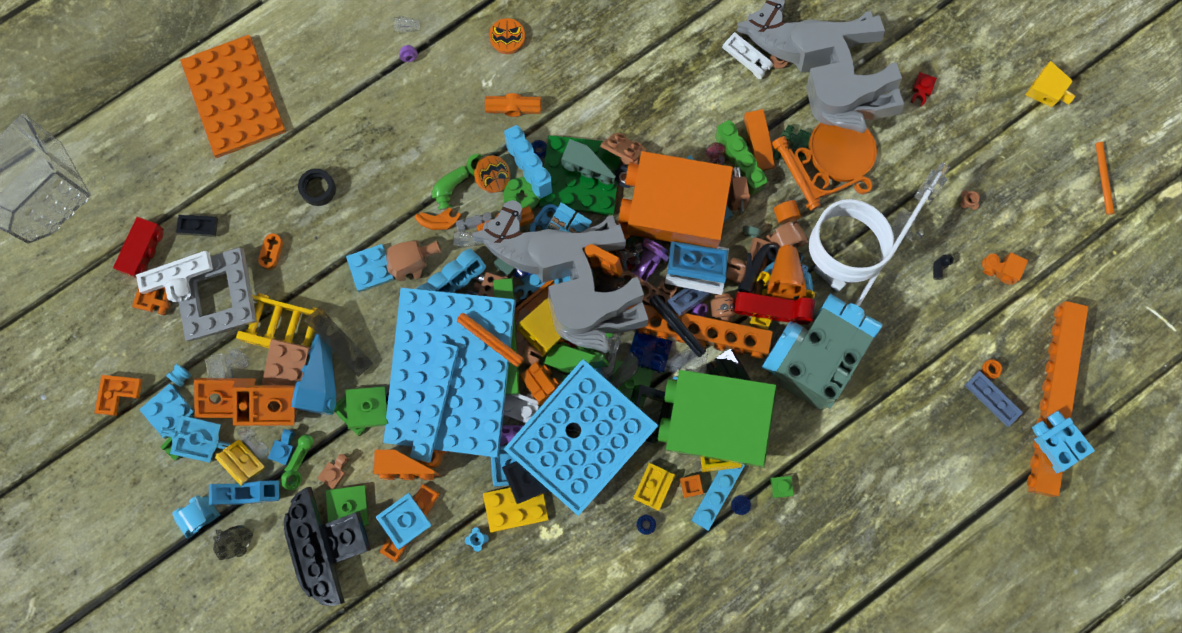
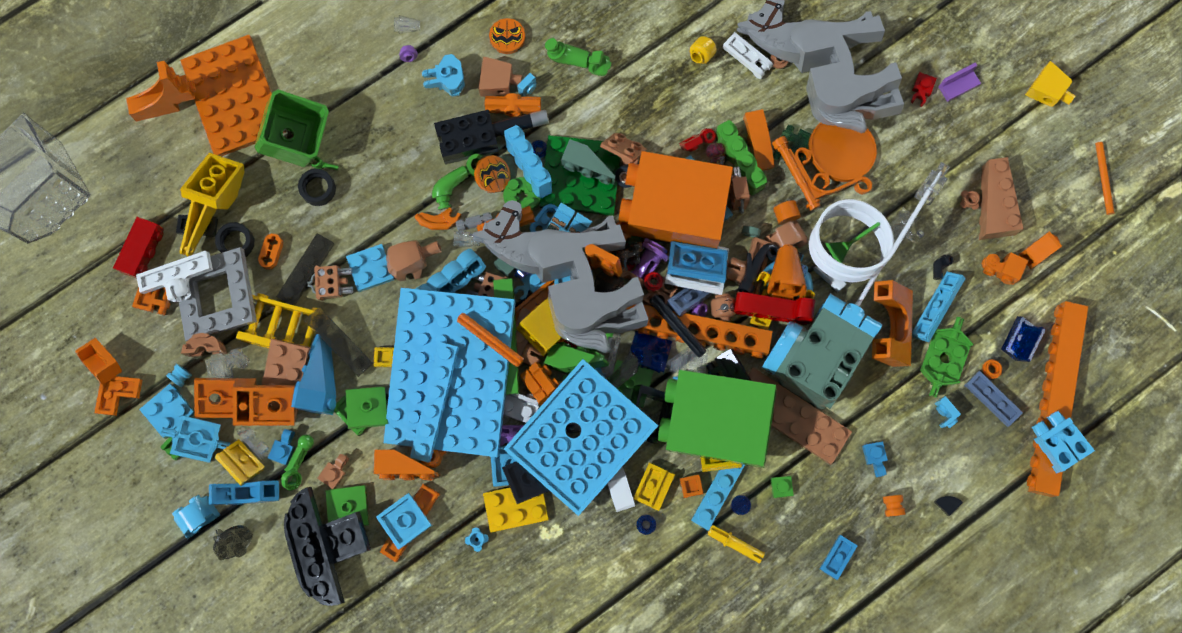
none -> orange panel [75,338,122,385]
none -> orange arch [126,61,196,122]
none -> yellow slope [180,153,245,256]
none -> nougat cylinder [181,333,227,357]
none -> black tyre [215,222,255,257]
none -> bright green plate [254,89,329,167]
none -> clear smoke plate [276,233,334,306]
none -> nougat piece [308,265,354,301]
none -> bright green hand [311,156,339,170]
none -> yellow tile [374,347,394,368]
none -> medium azure hinge [422,54,465,97]
none -> black piece [434,110,549,165]
none -> nougat torso [479,57,522,97]
none -> medium azure plate [517,73,536,97]
none -> bright green piece [545,38,612,76]
none -> white slope [607,466,635,512]
none -> red plate [644,272,663,291]
none -> red plate [679,128,716,152]
none -> yellow head [689,36,717,64]
none -> yellow axle [708,525,765,564]
none -> nougat plate [748,367,852,465]
none -> dark azure plate [819,535,857,580]
none -> bright green piece [825,222,880,263]
none -> dark azure plate [862,441,888,478]
none -> orange arch [872,280,913,367]
none -> orange wheel [883,495,906,517]
none -> medium azure plate [912,271,966,342]
none -> bright green plate [920,317,973,398]
none -> black tile [934,496,963,516]
none -> medium azure bracket [935,396,961,428]
none -> medium lavender panel [938,62,981,102]
none -> nougat wedge [979,157,1024,240]
none -> clear blue bracket [1001,316,1046,362]
none -> orange slope [1018,231,1062,269]

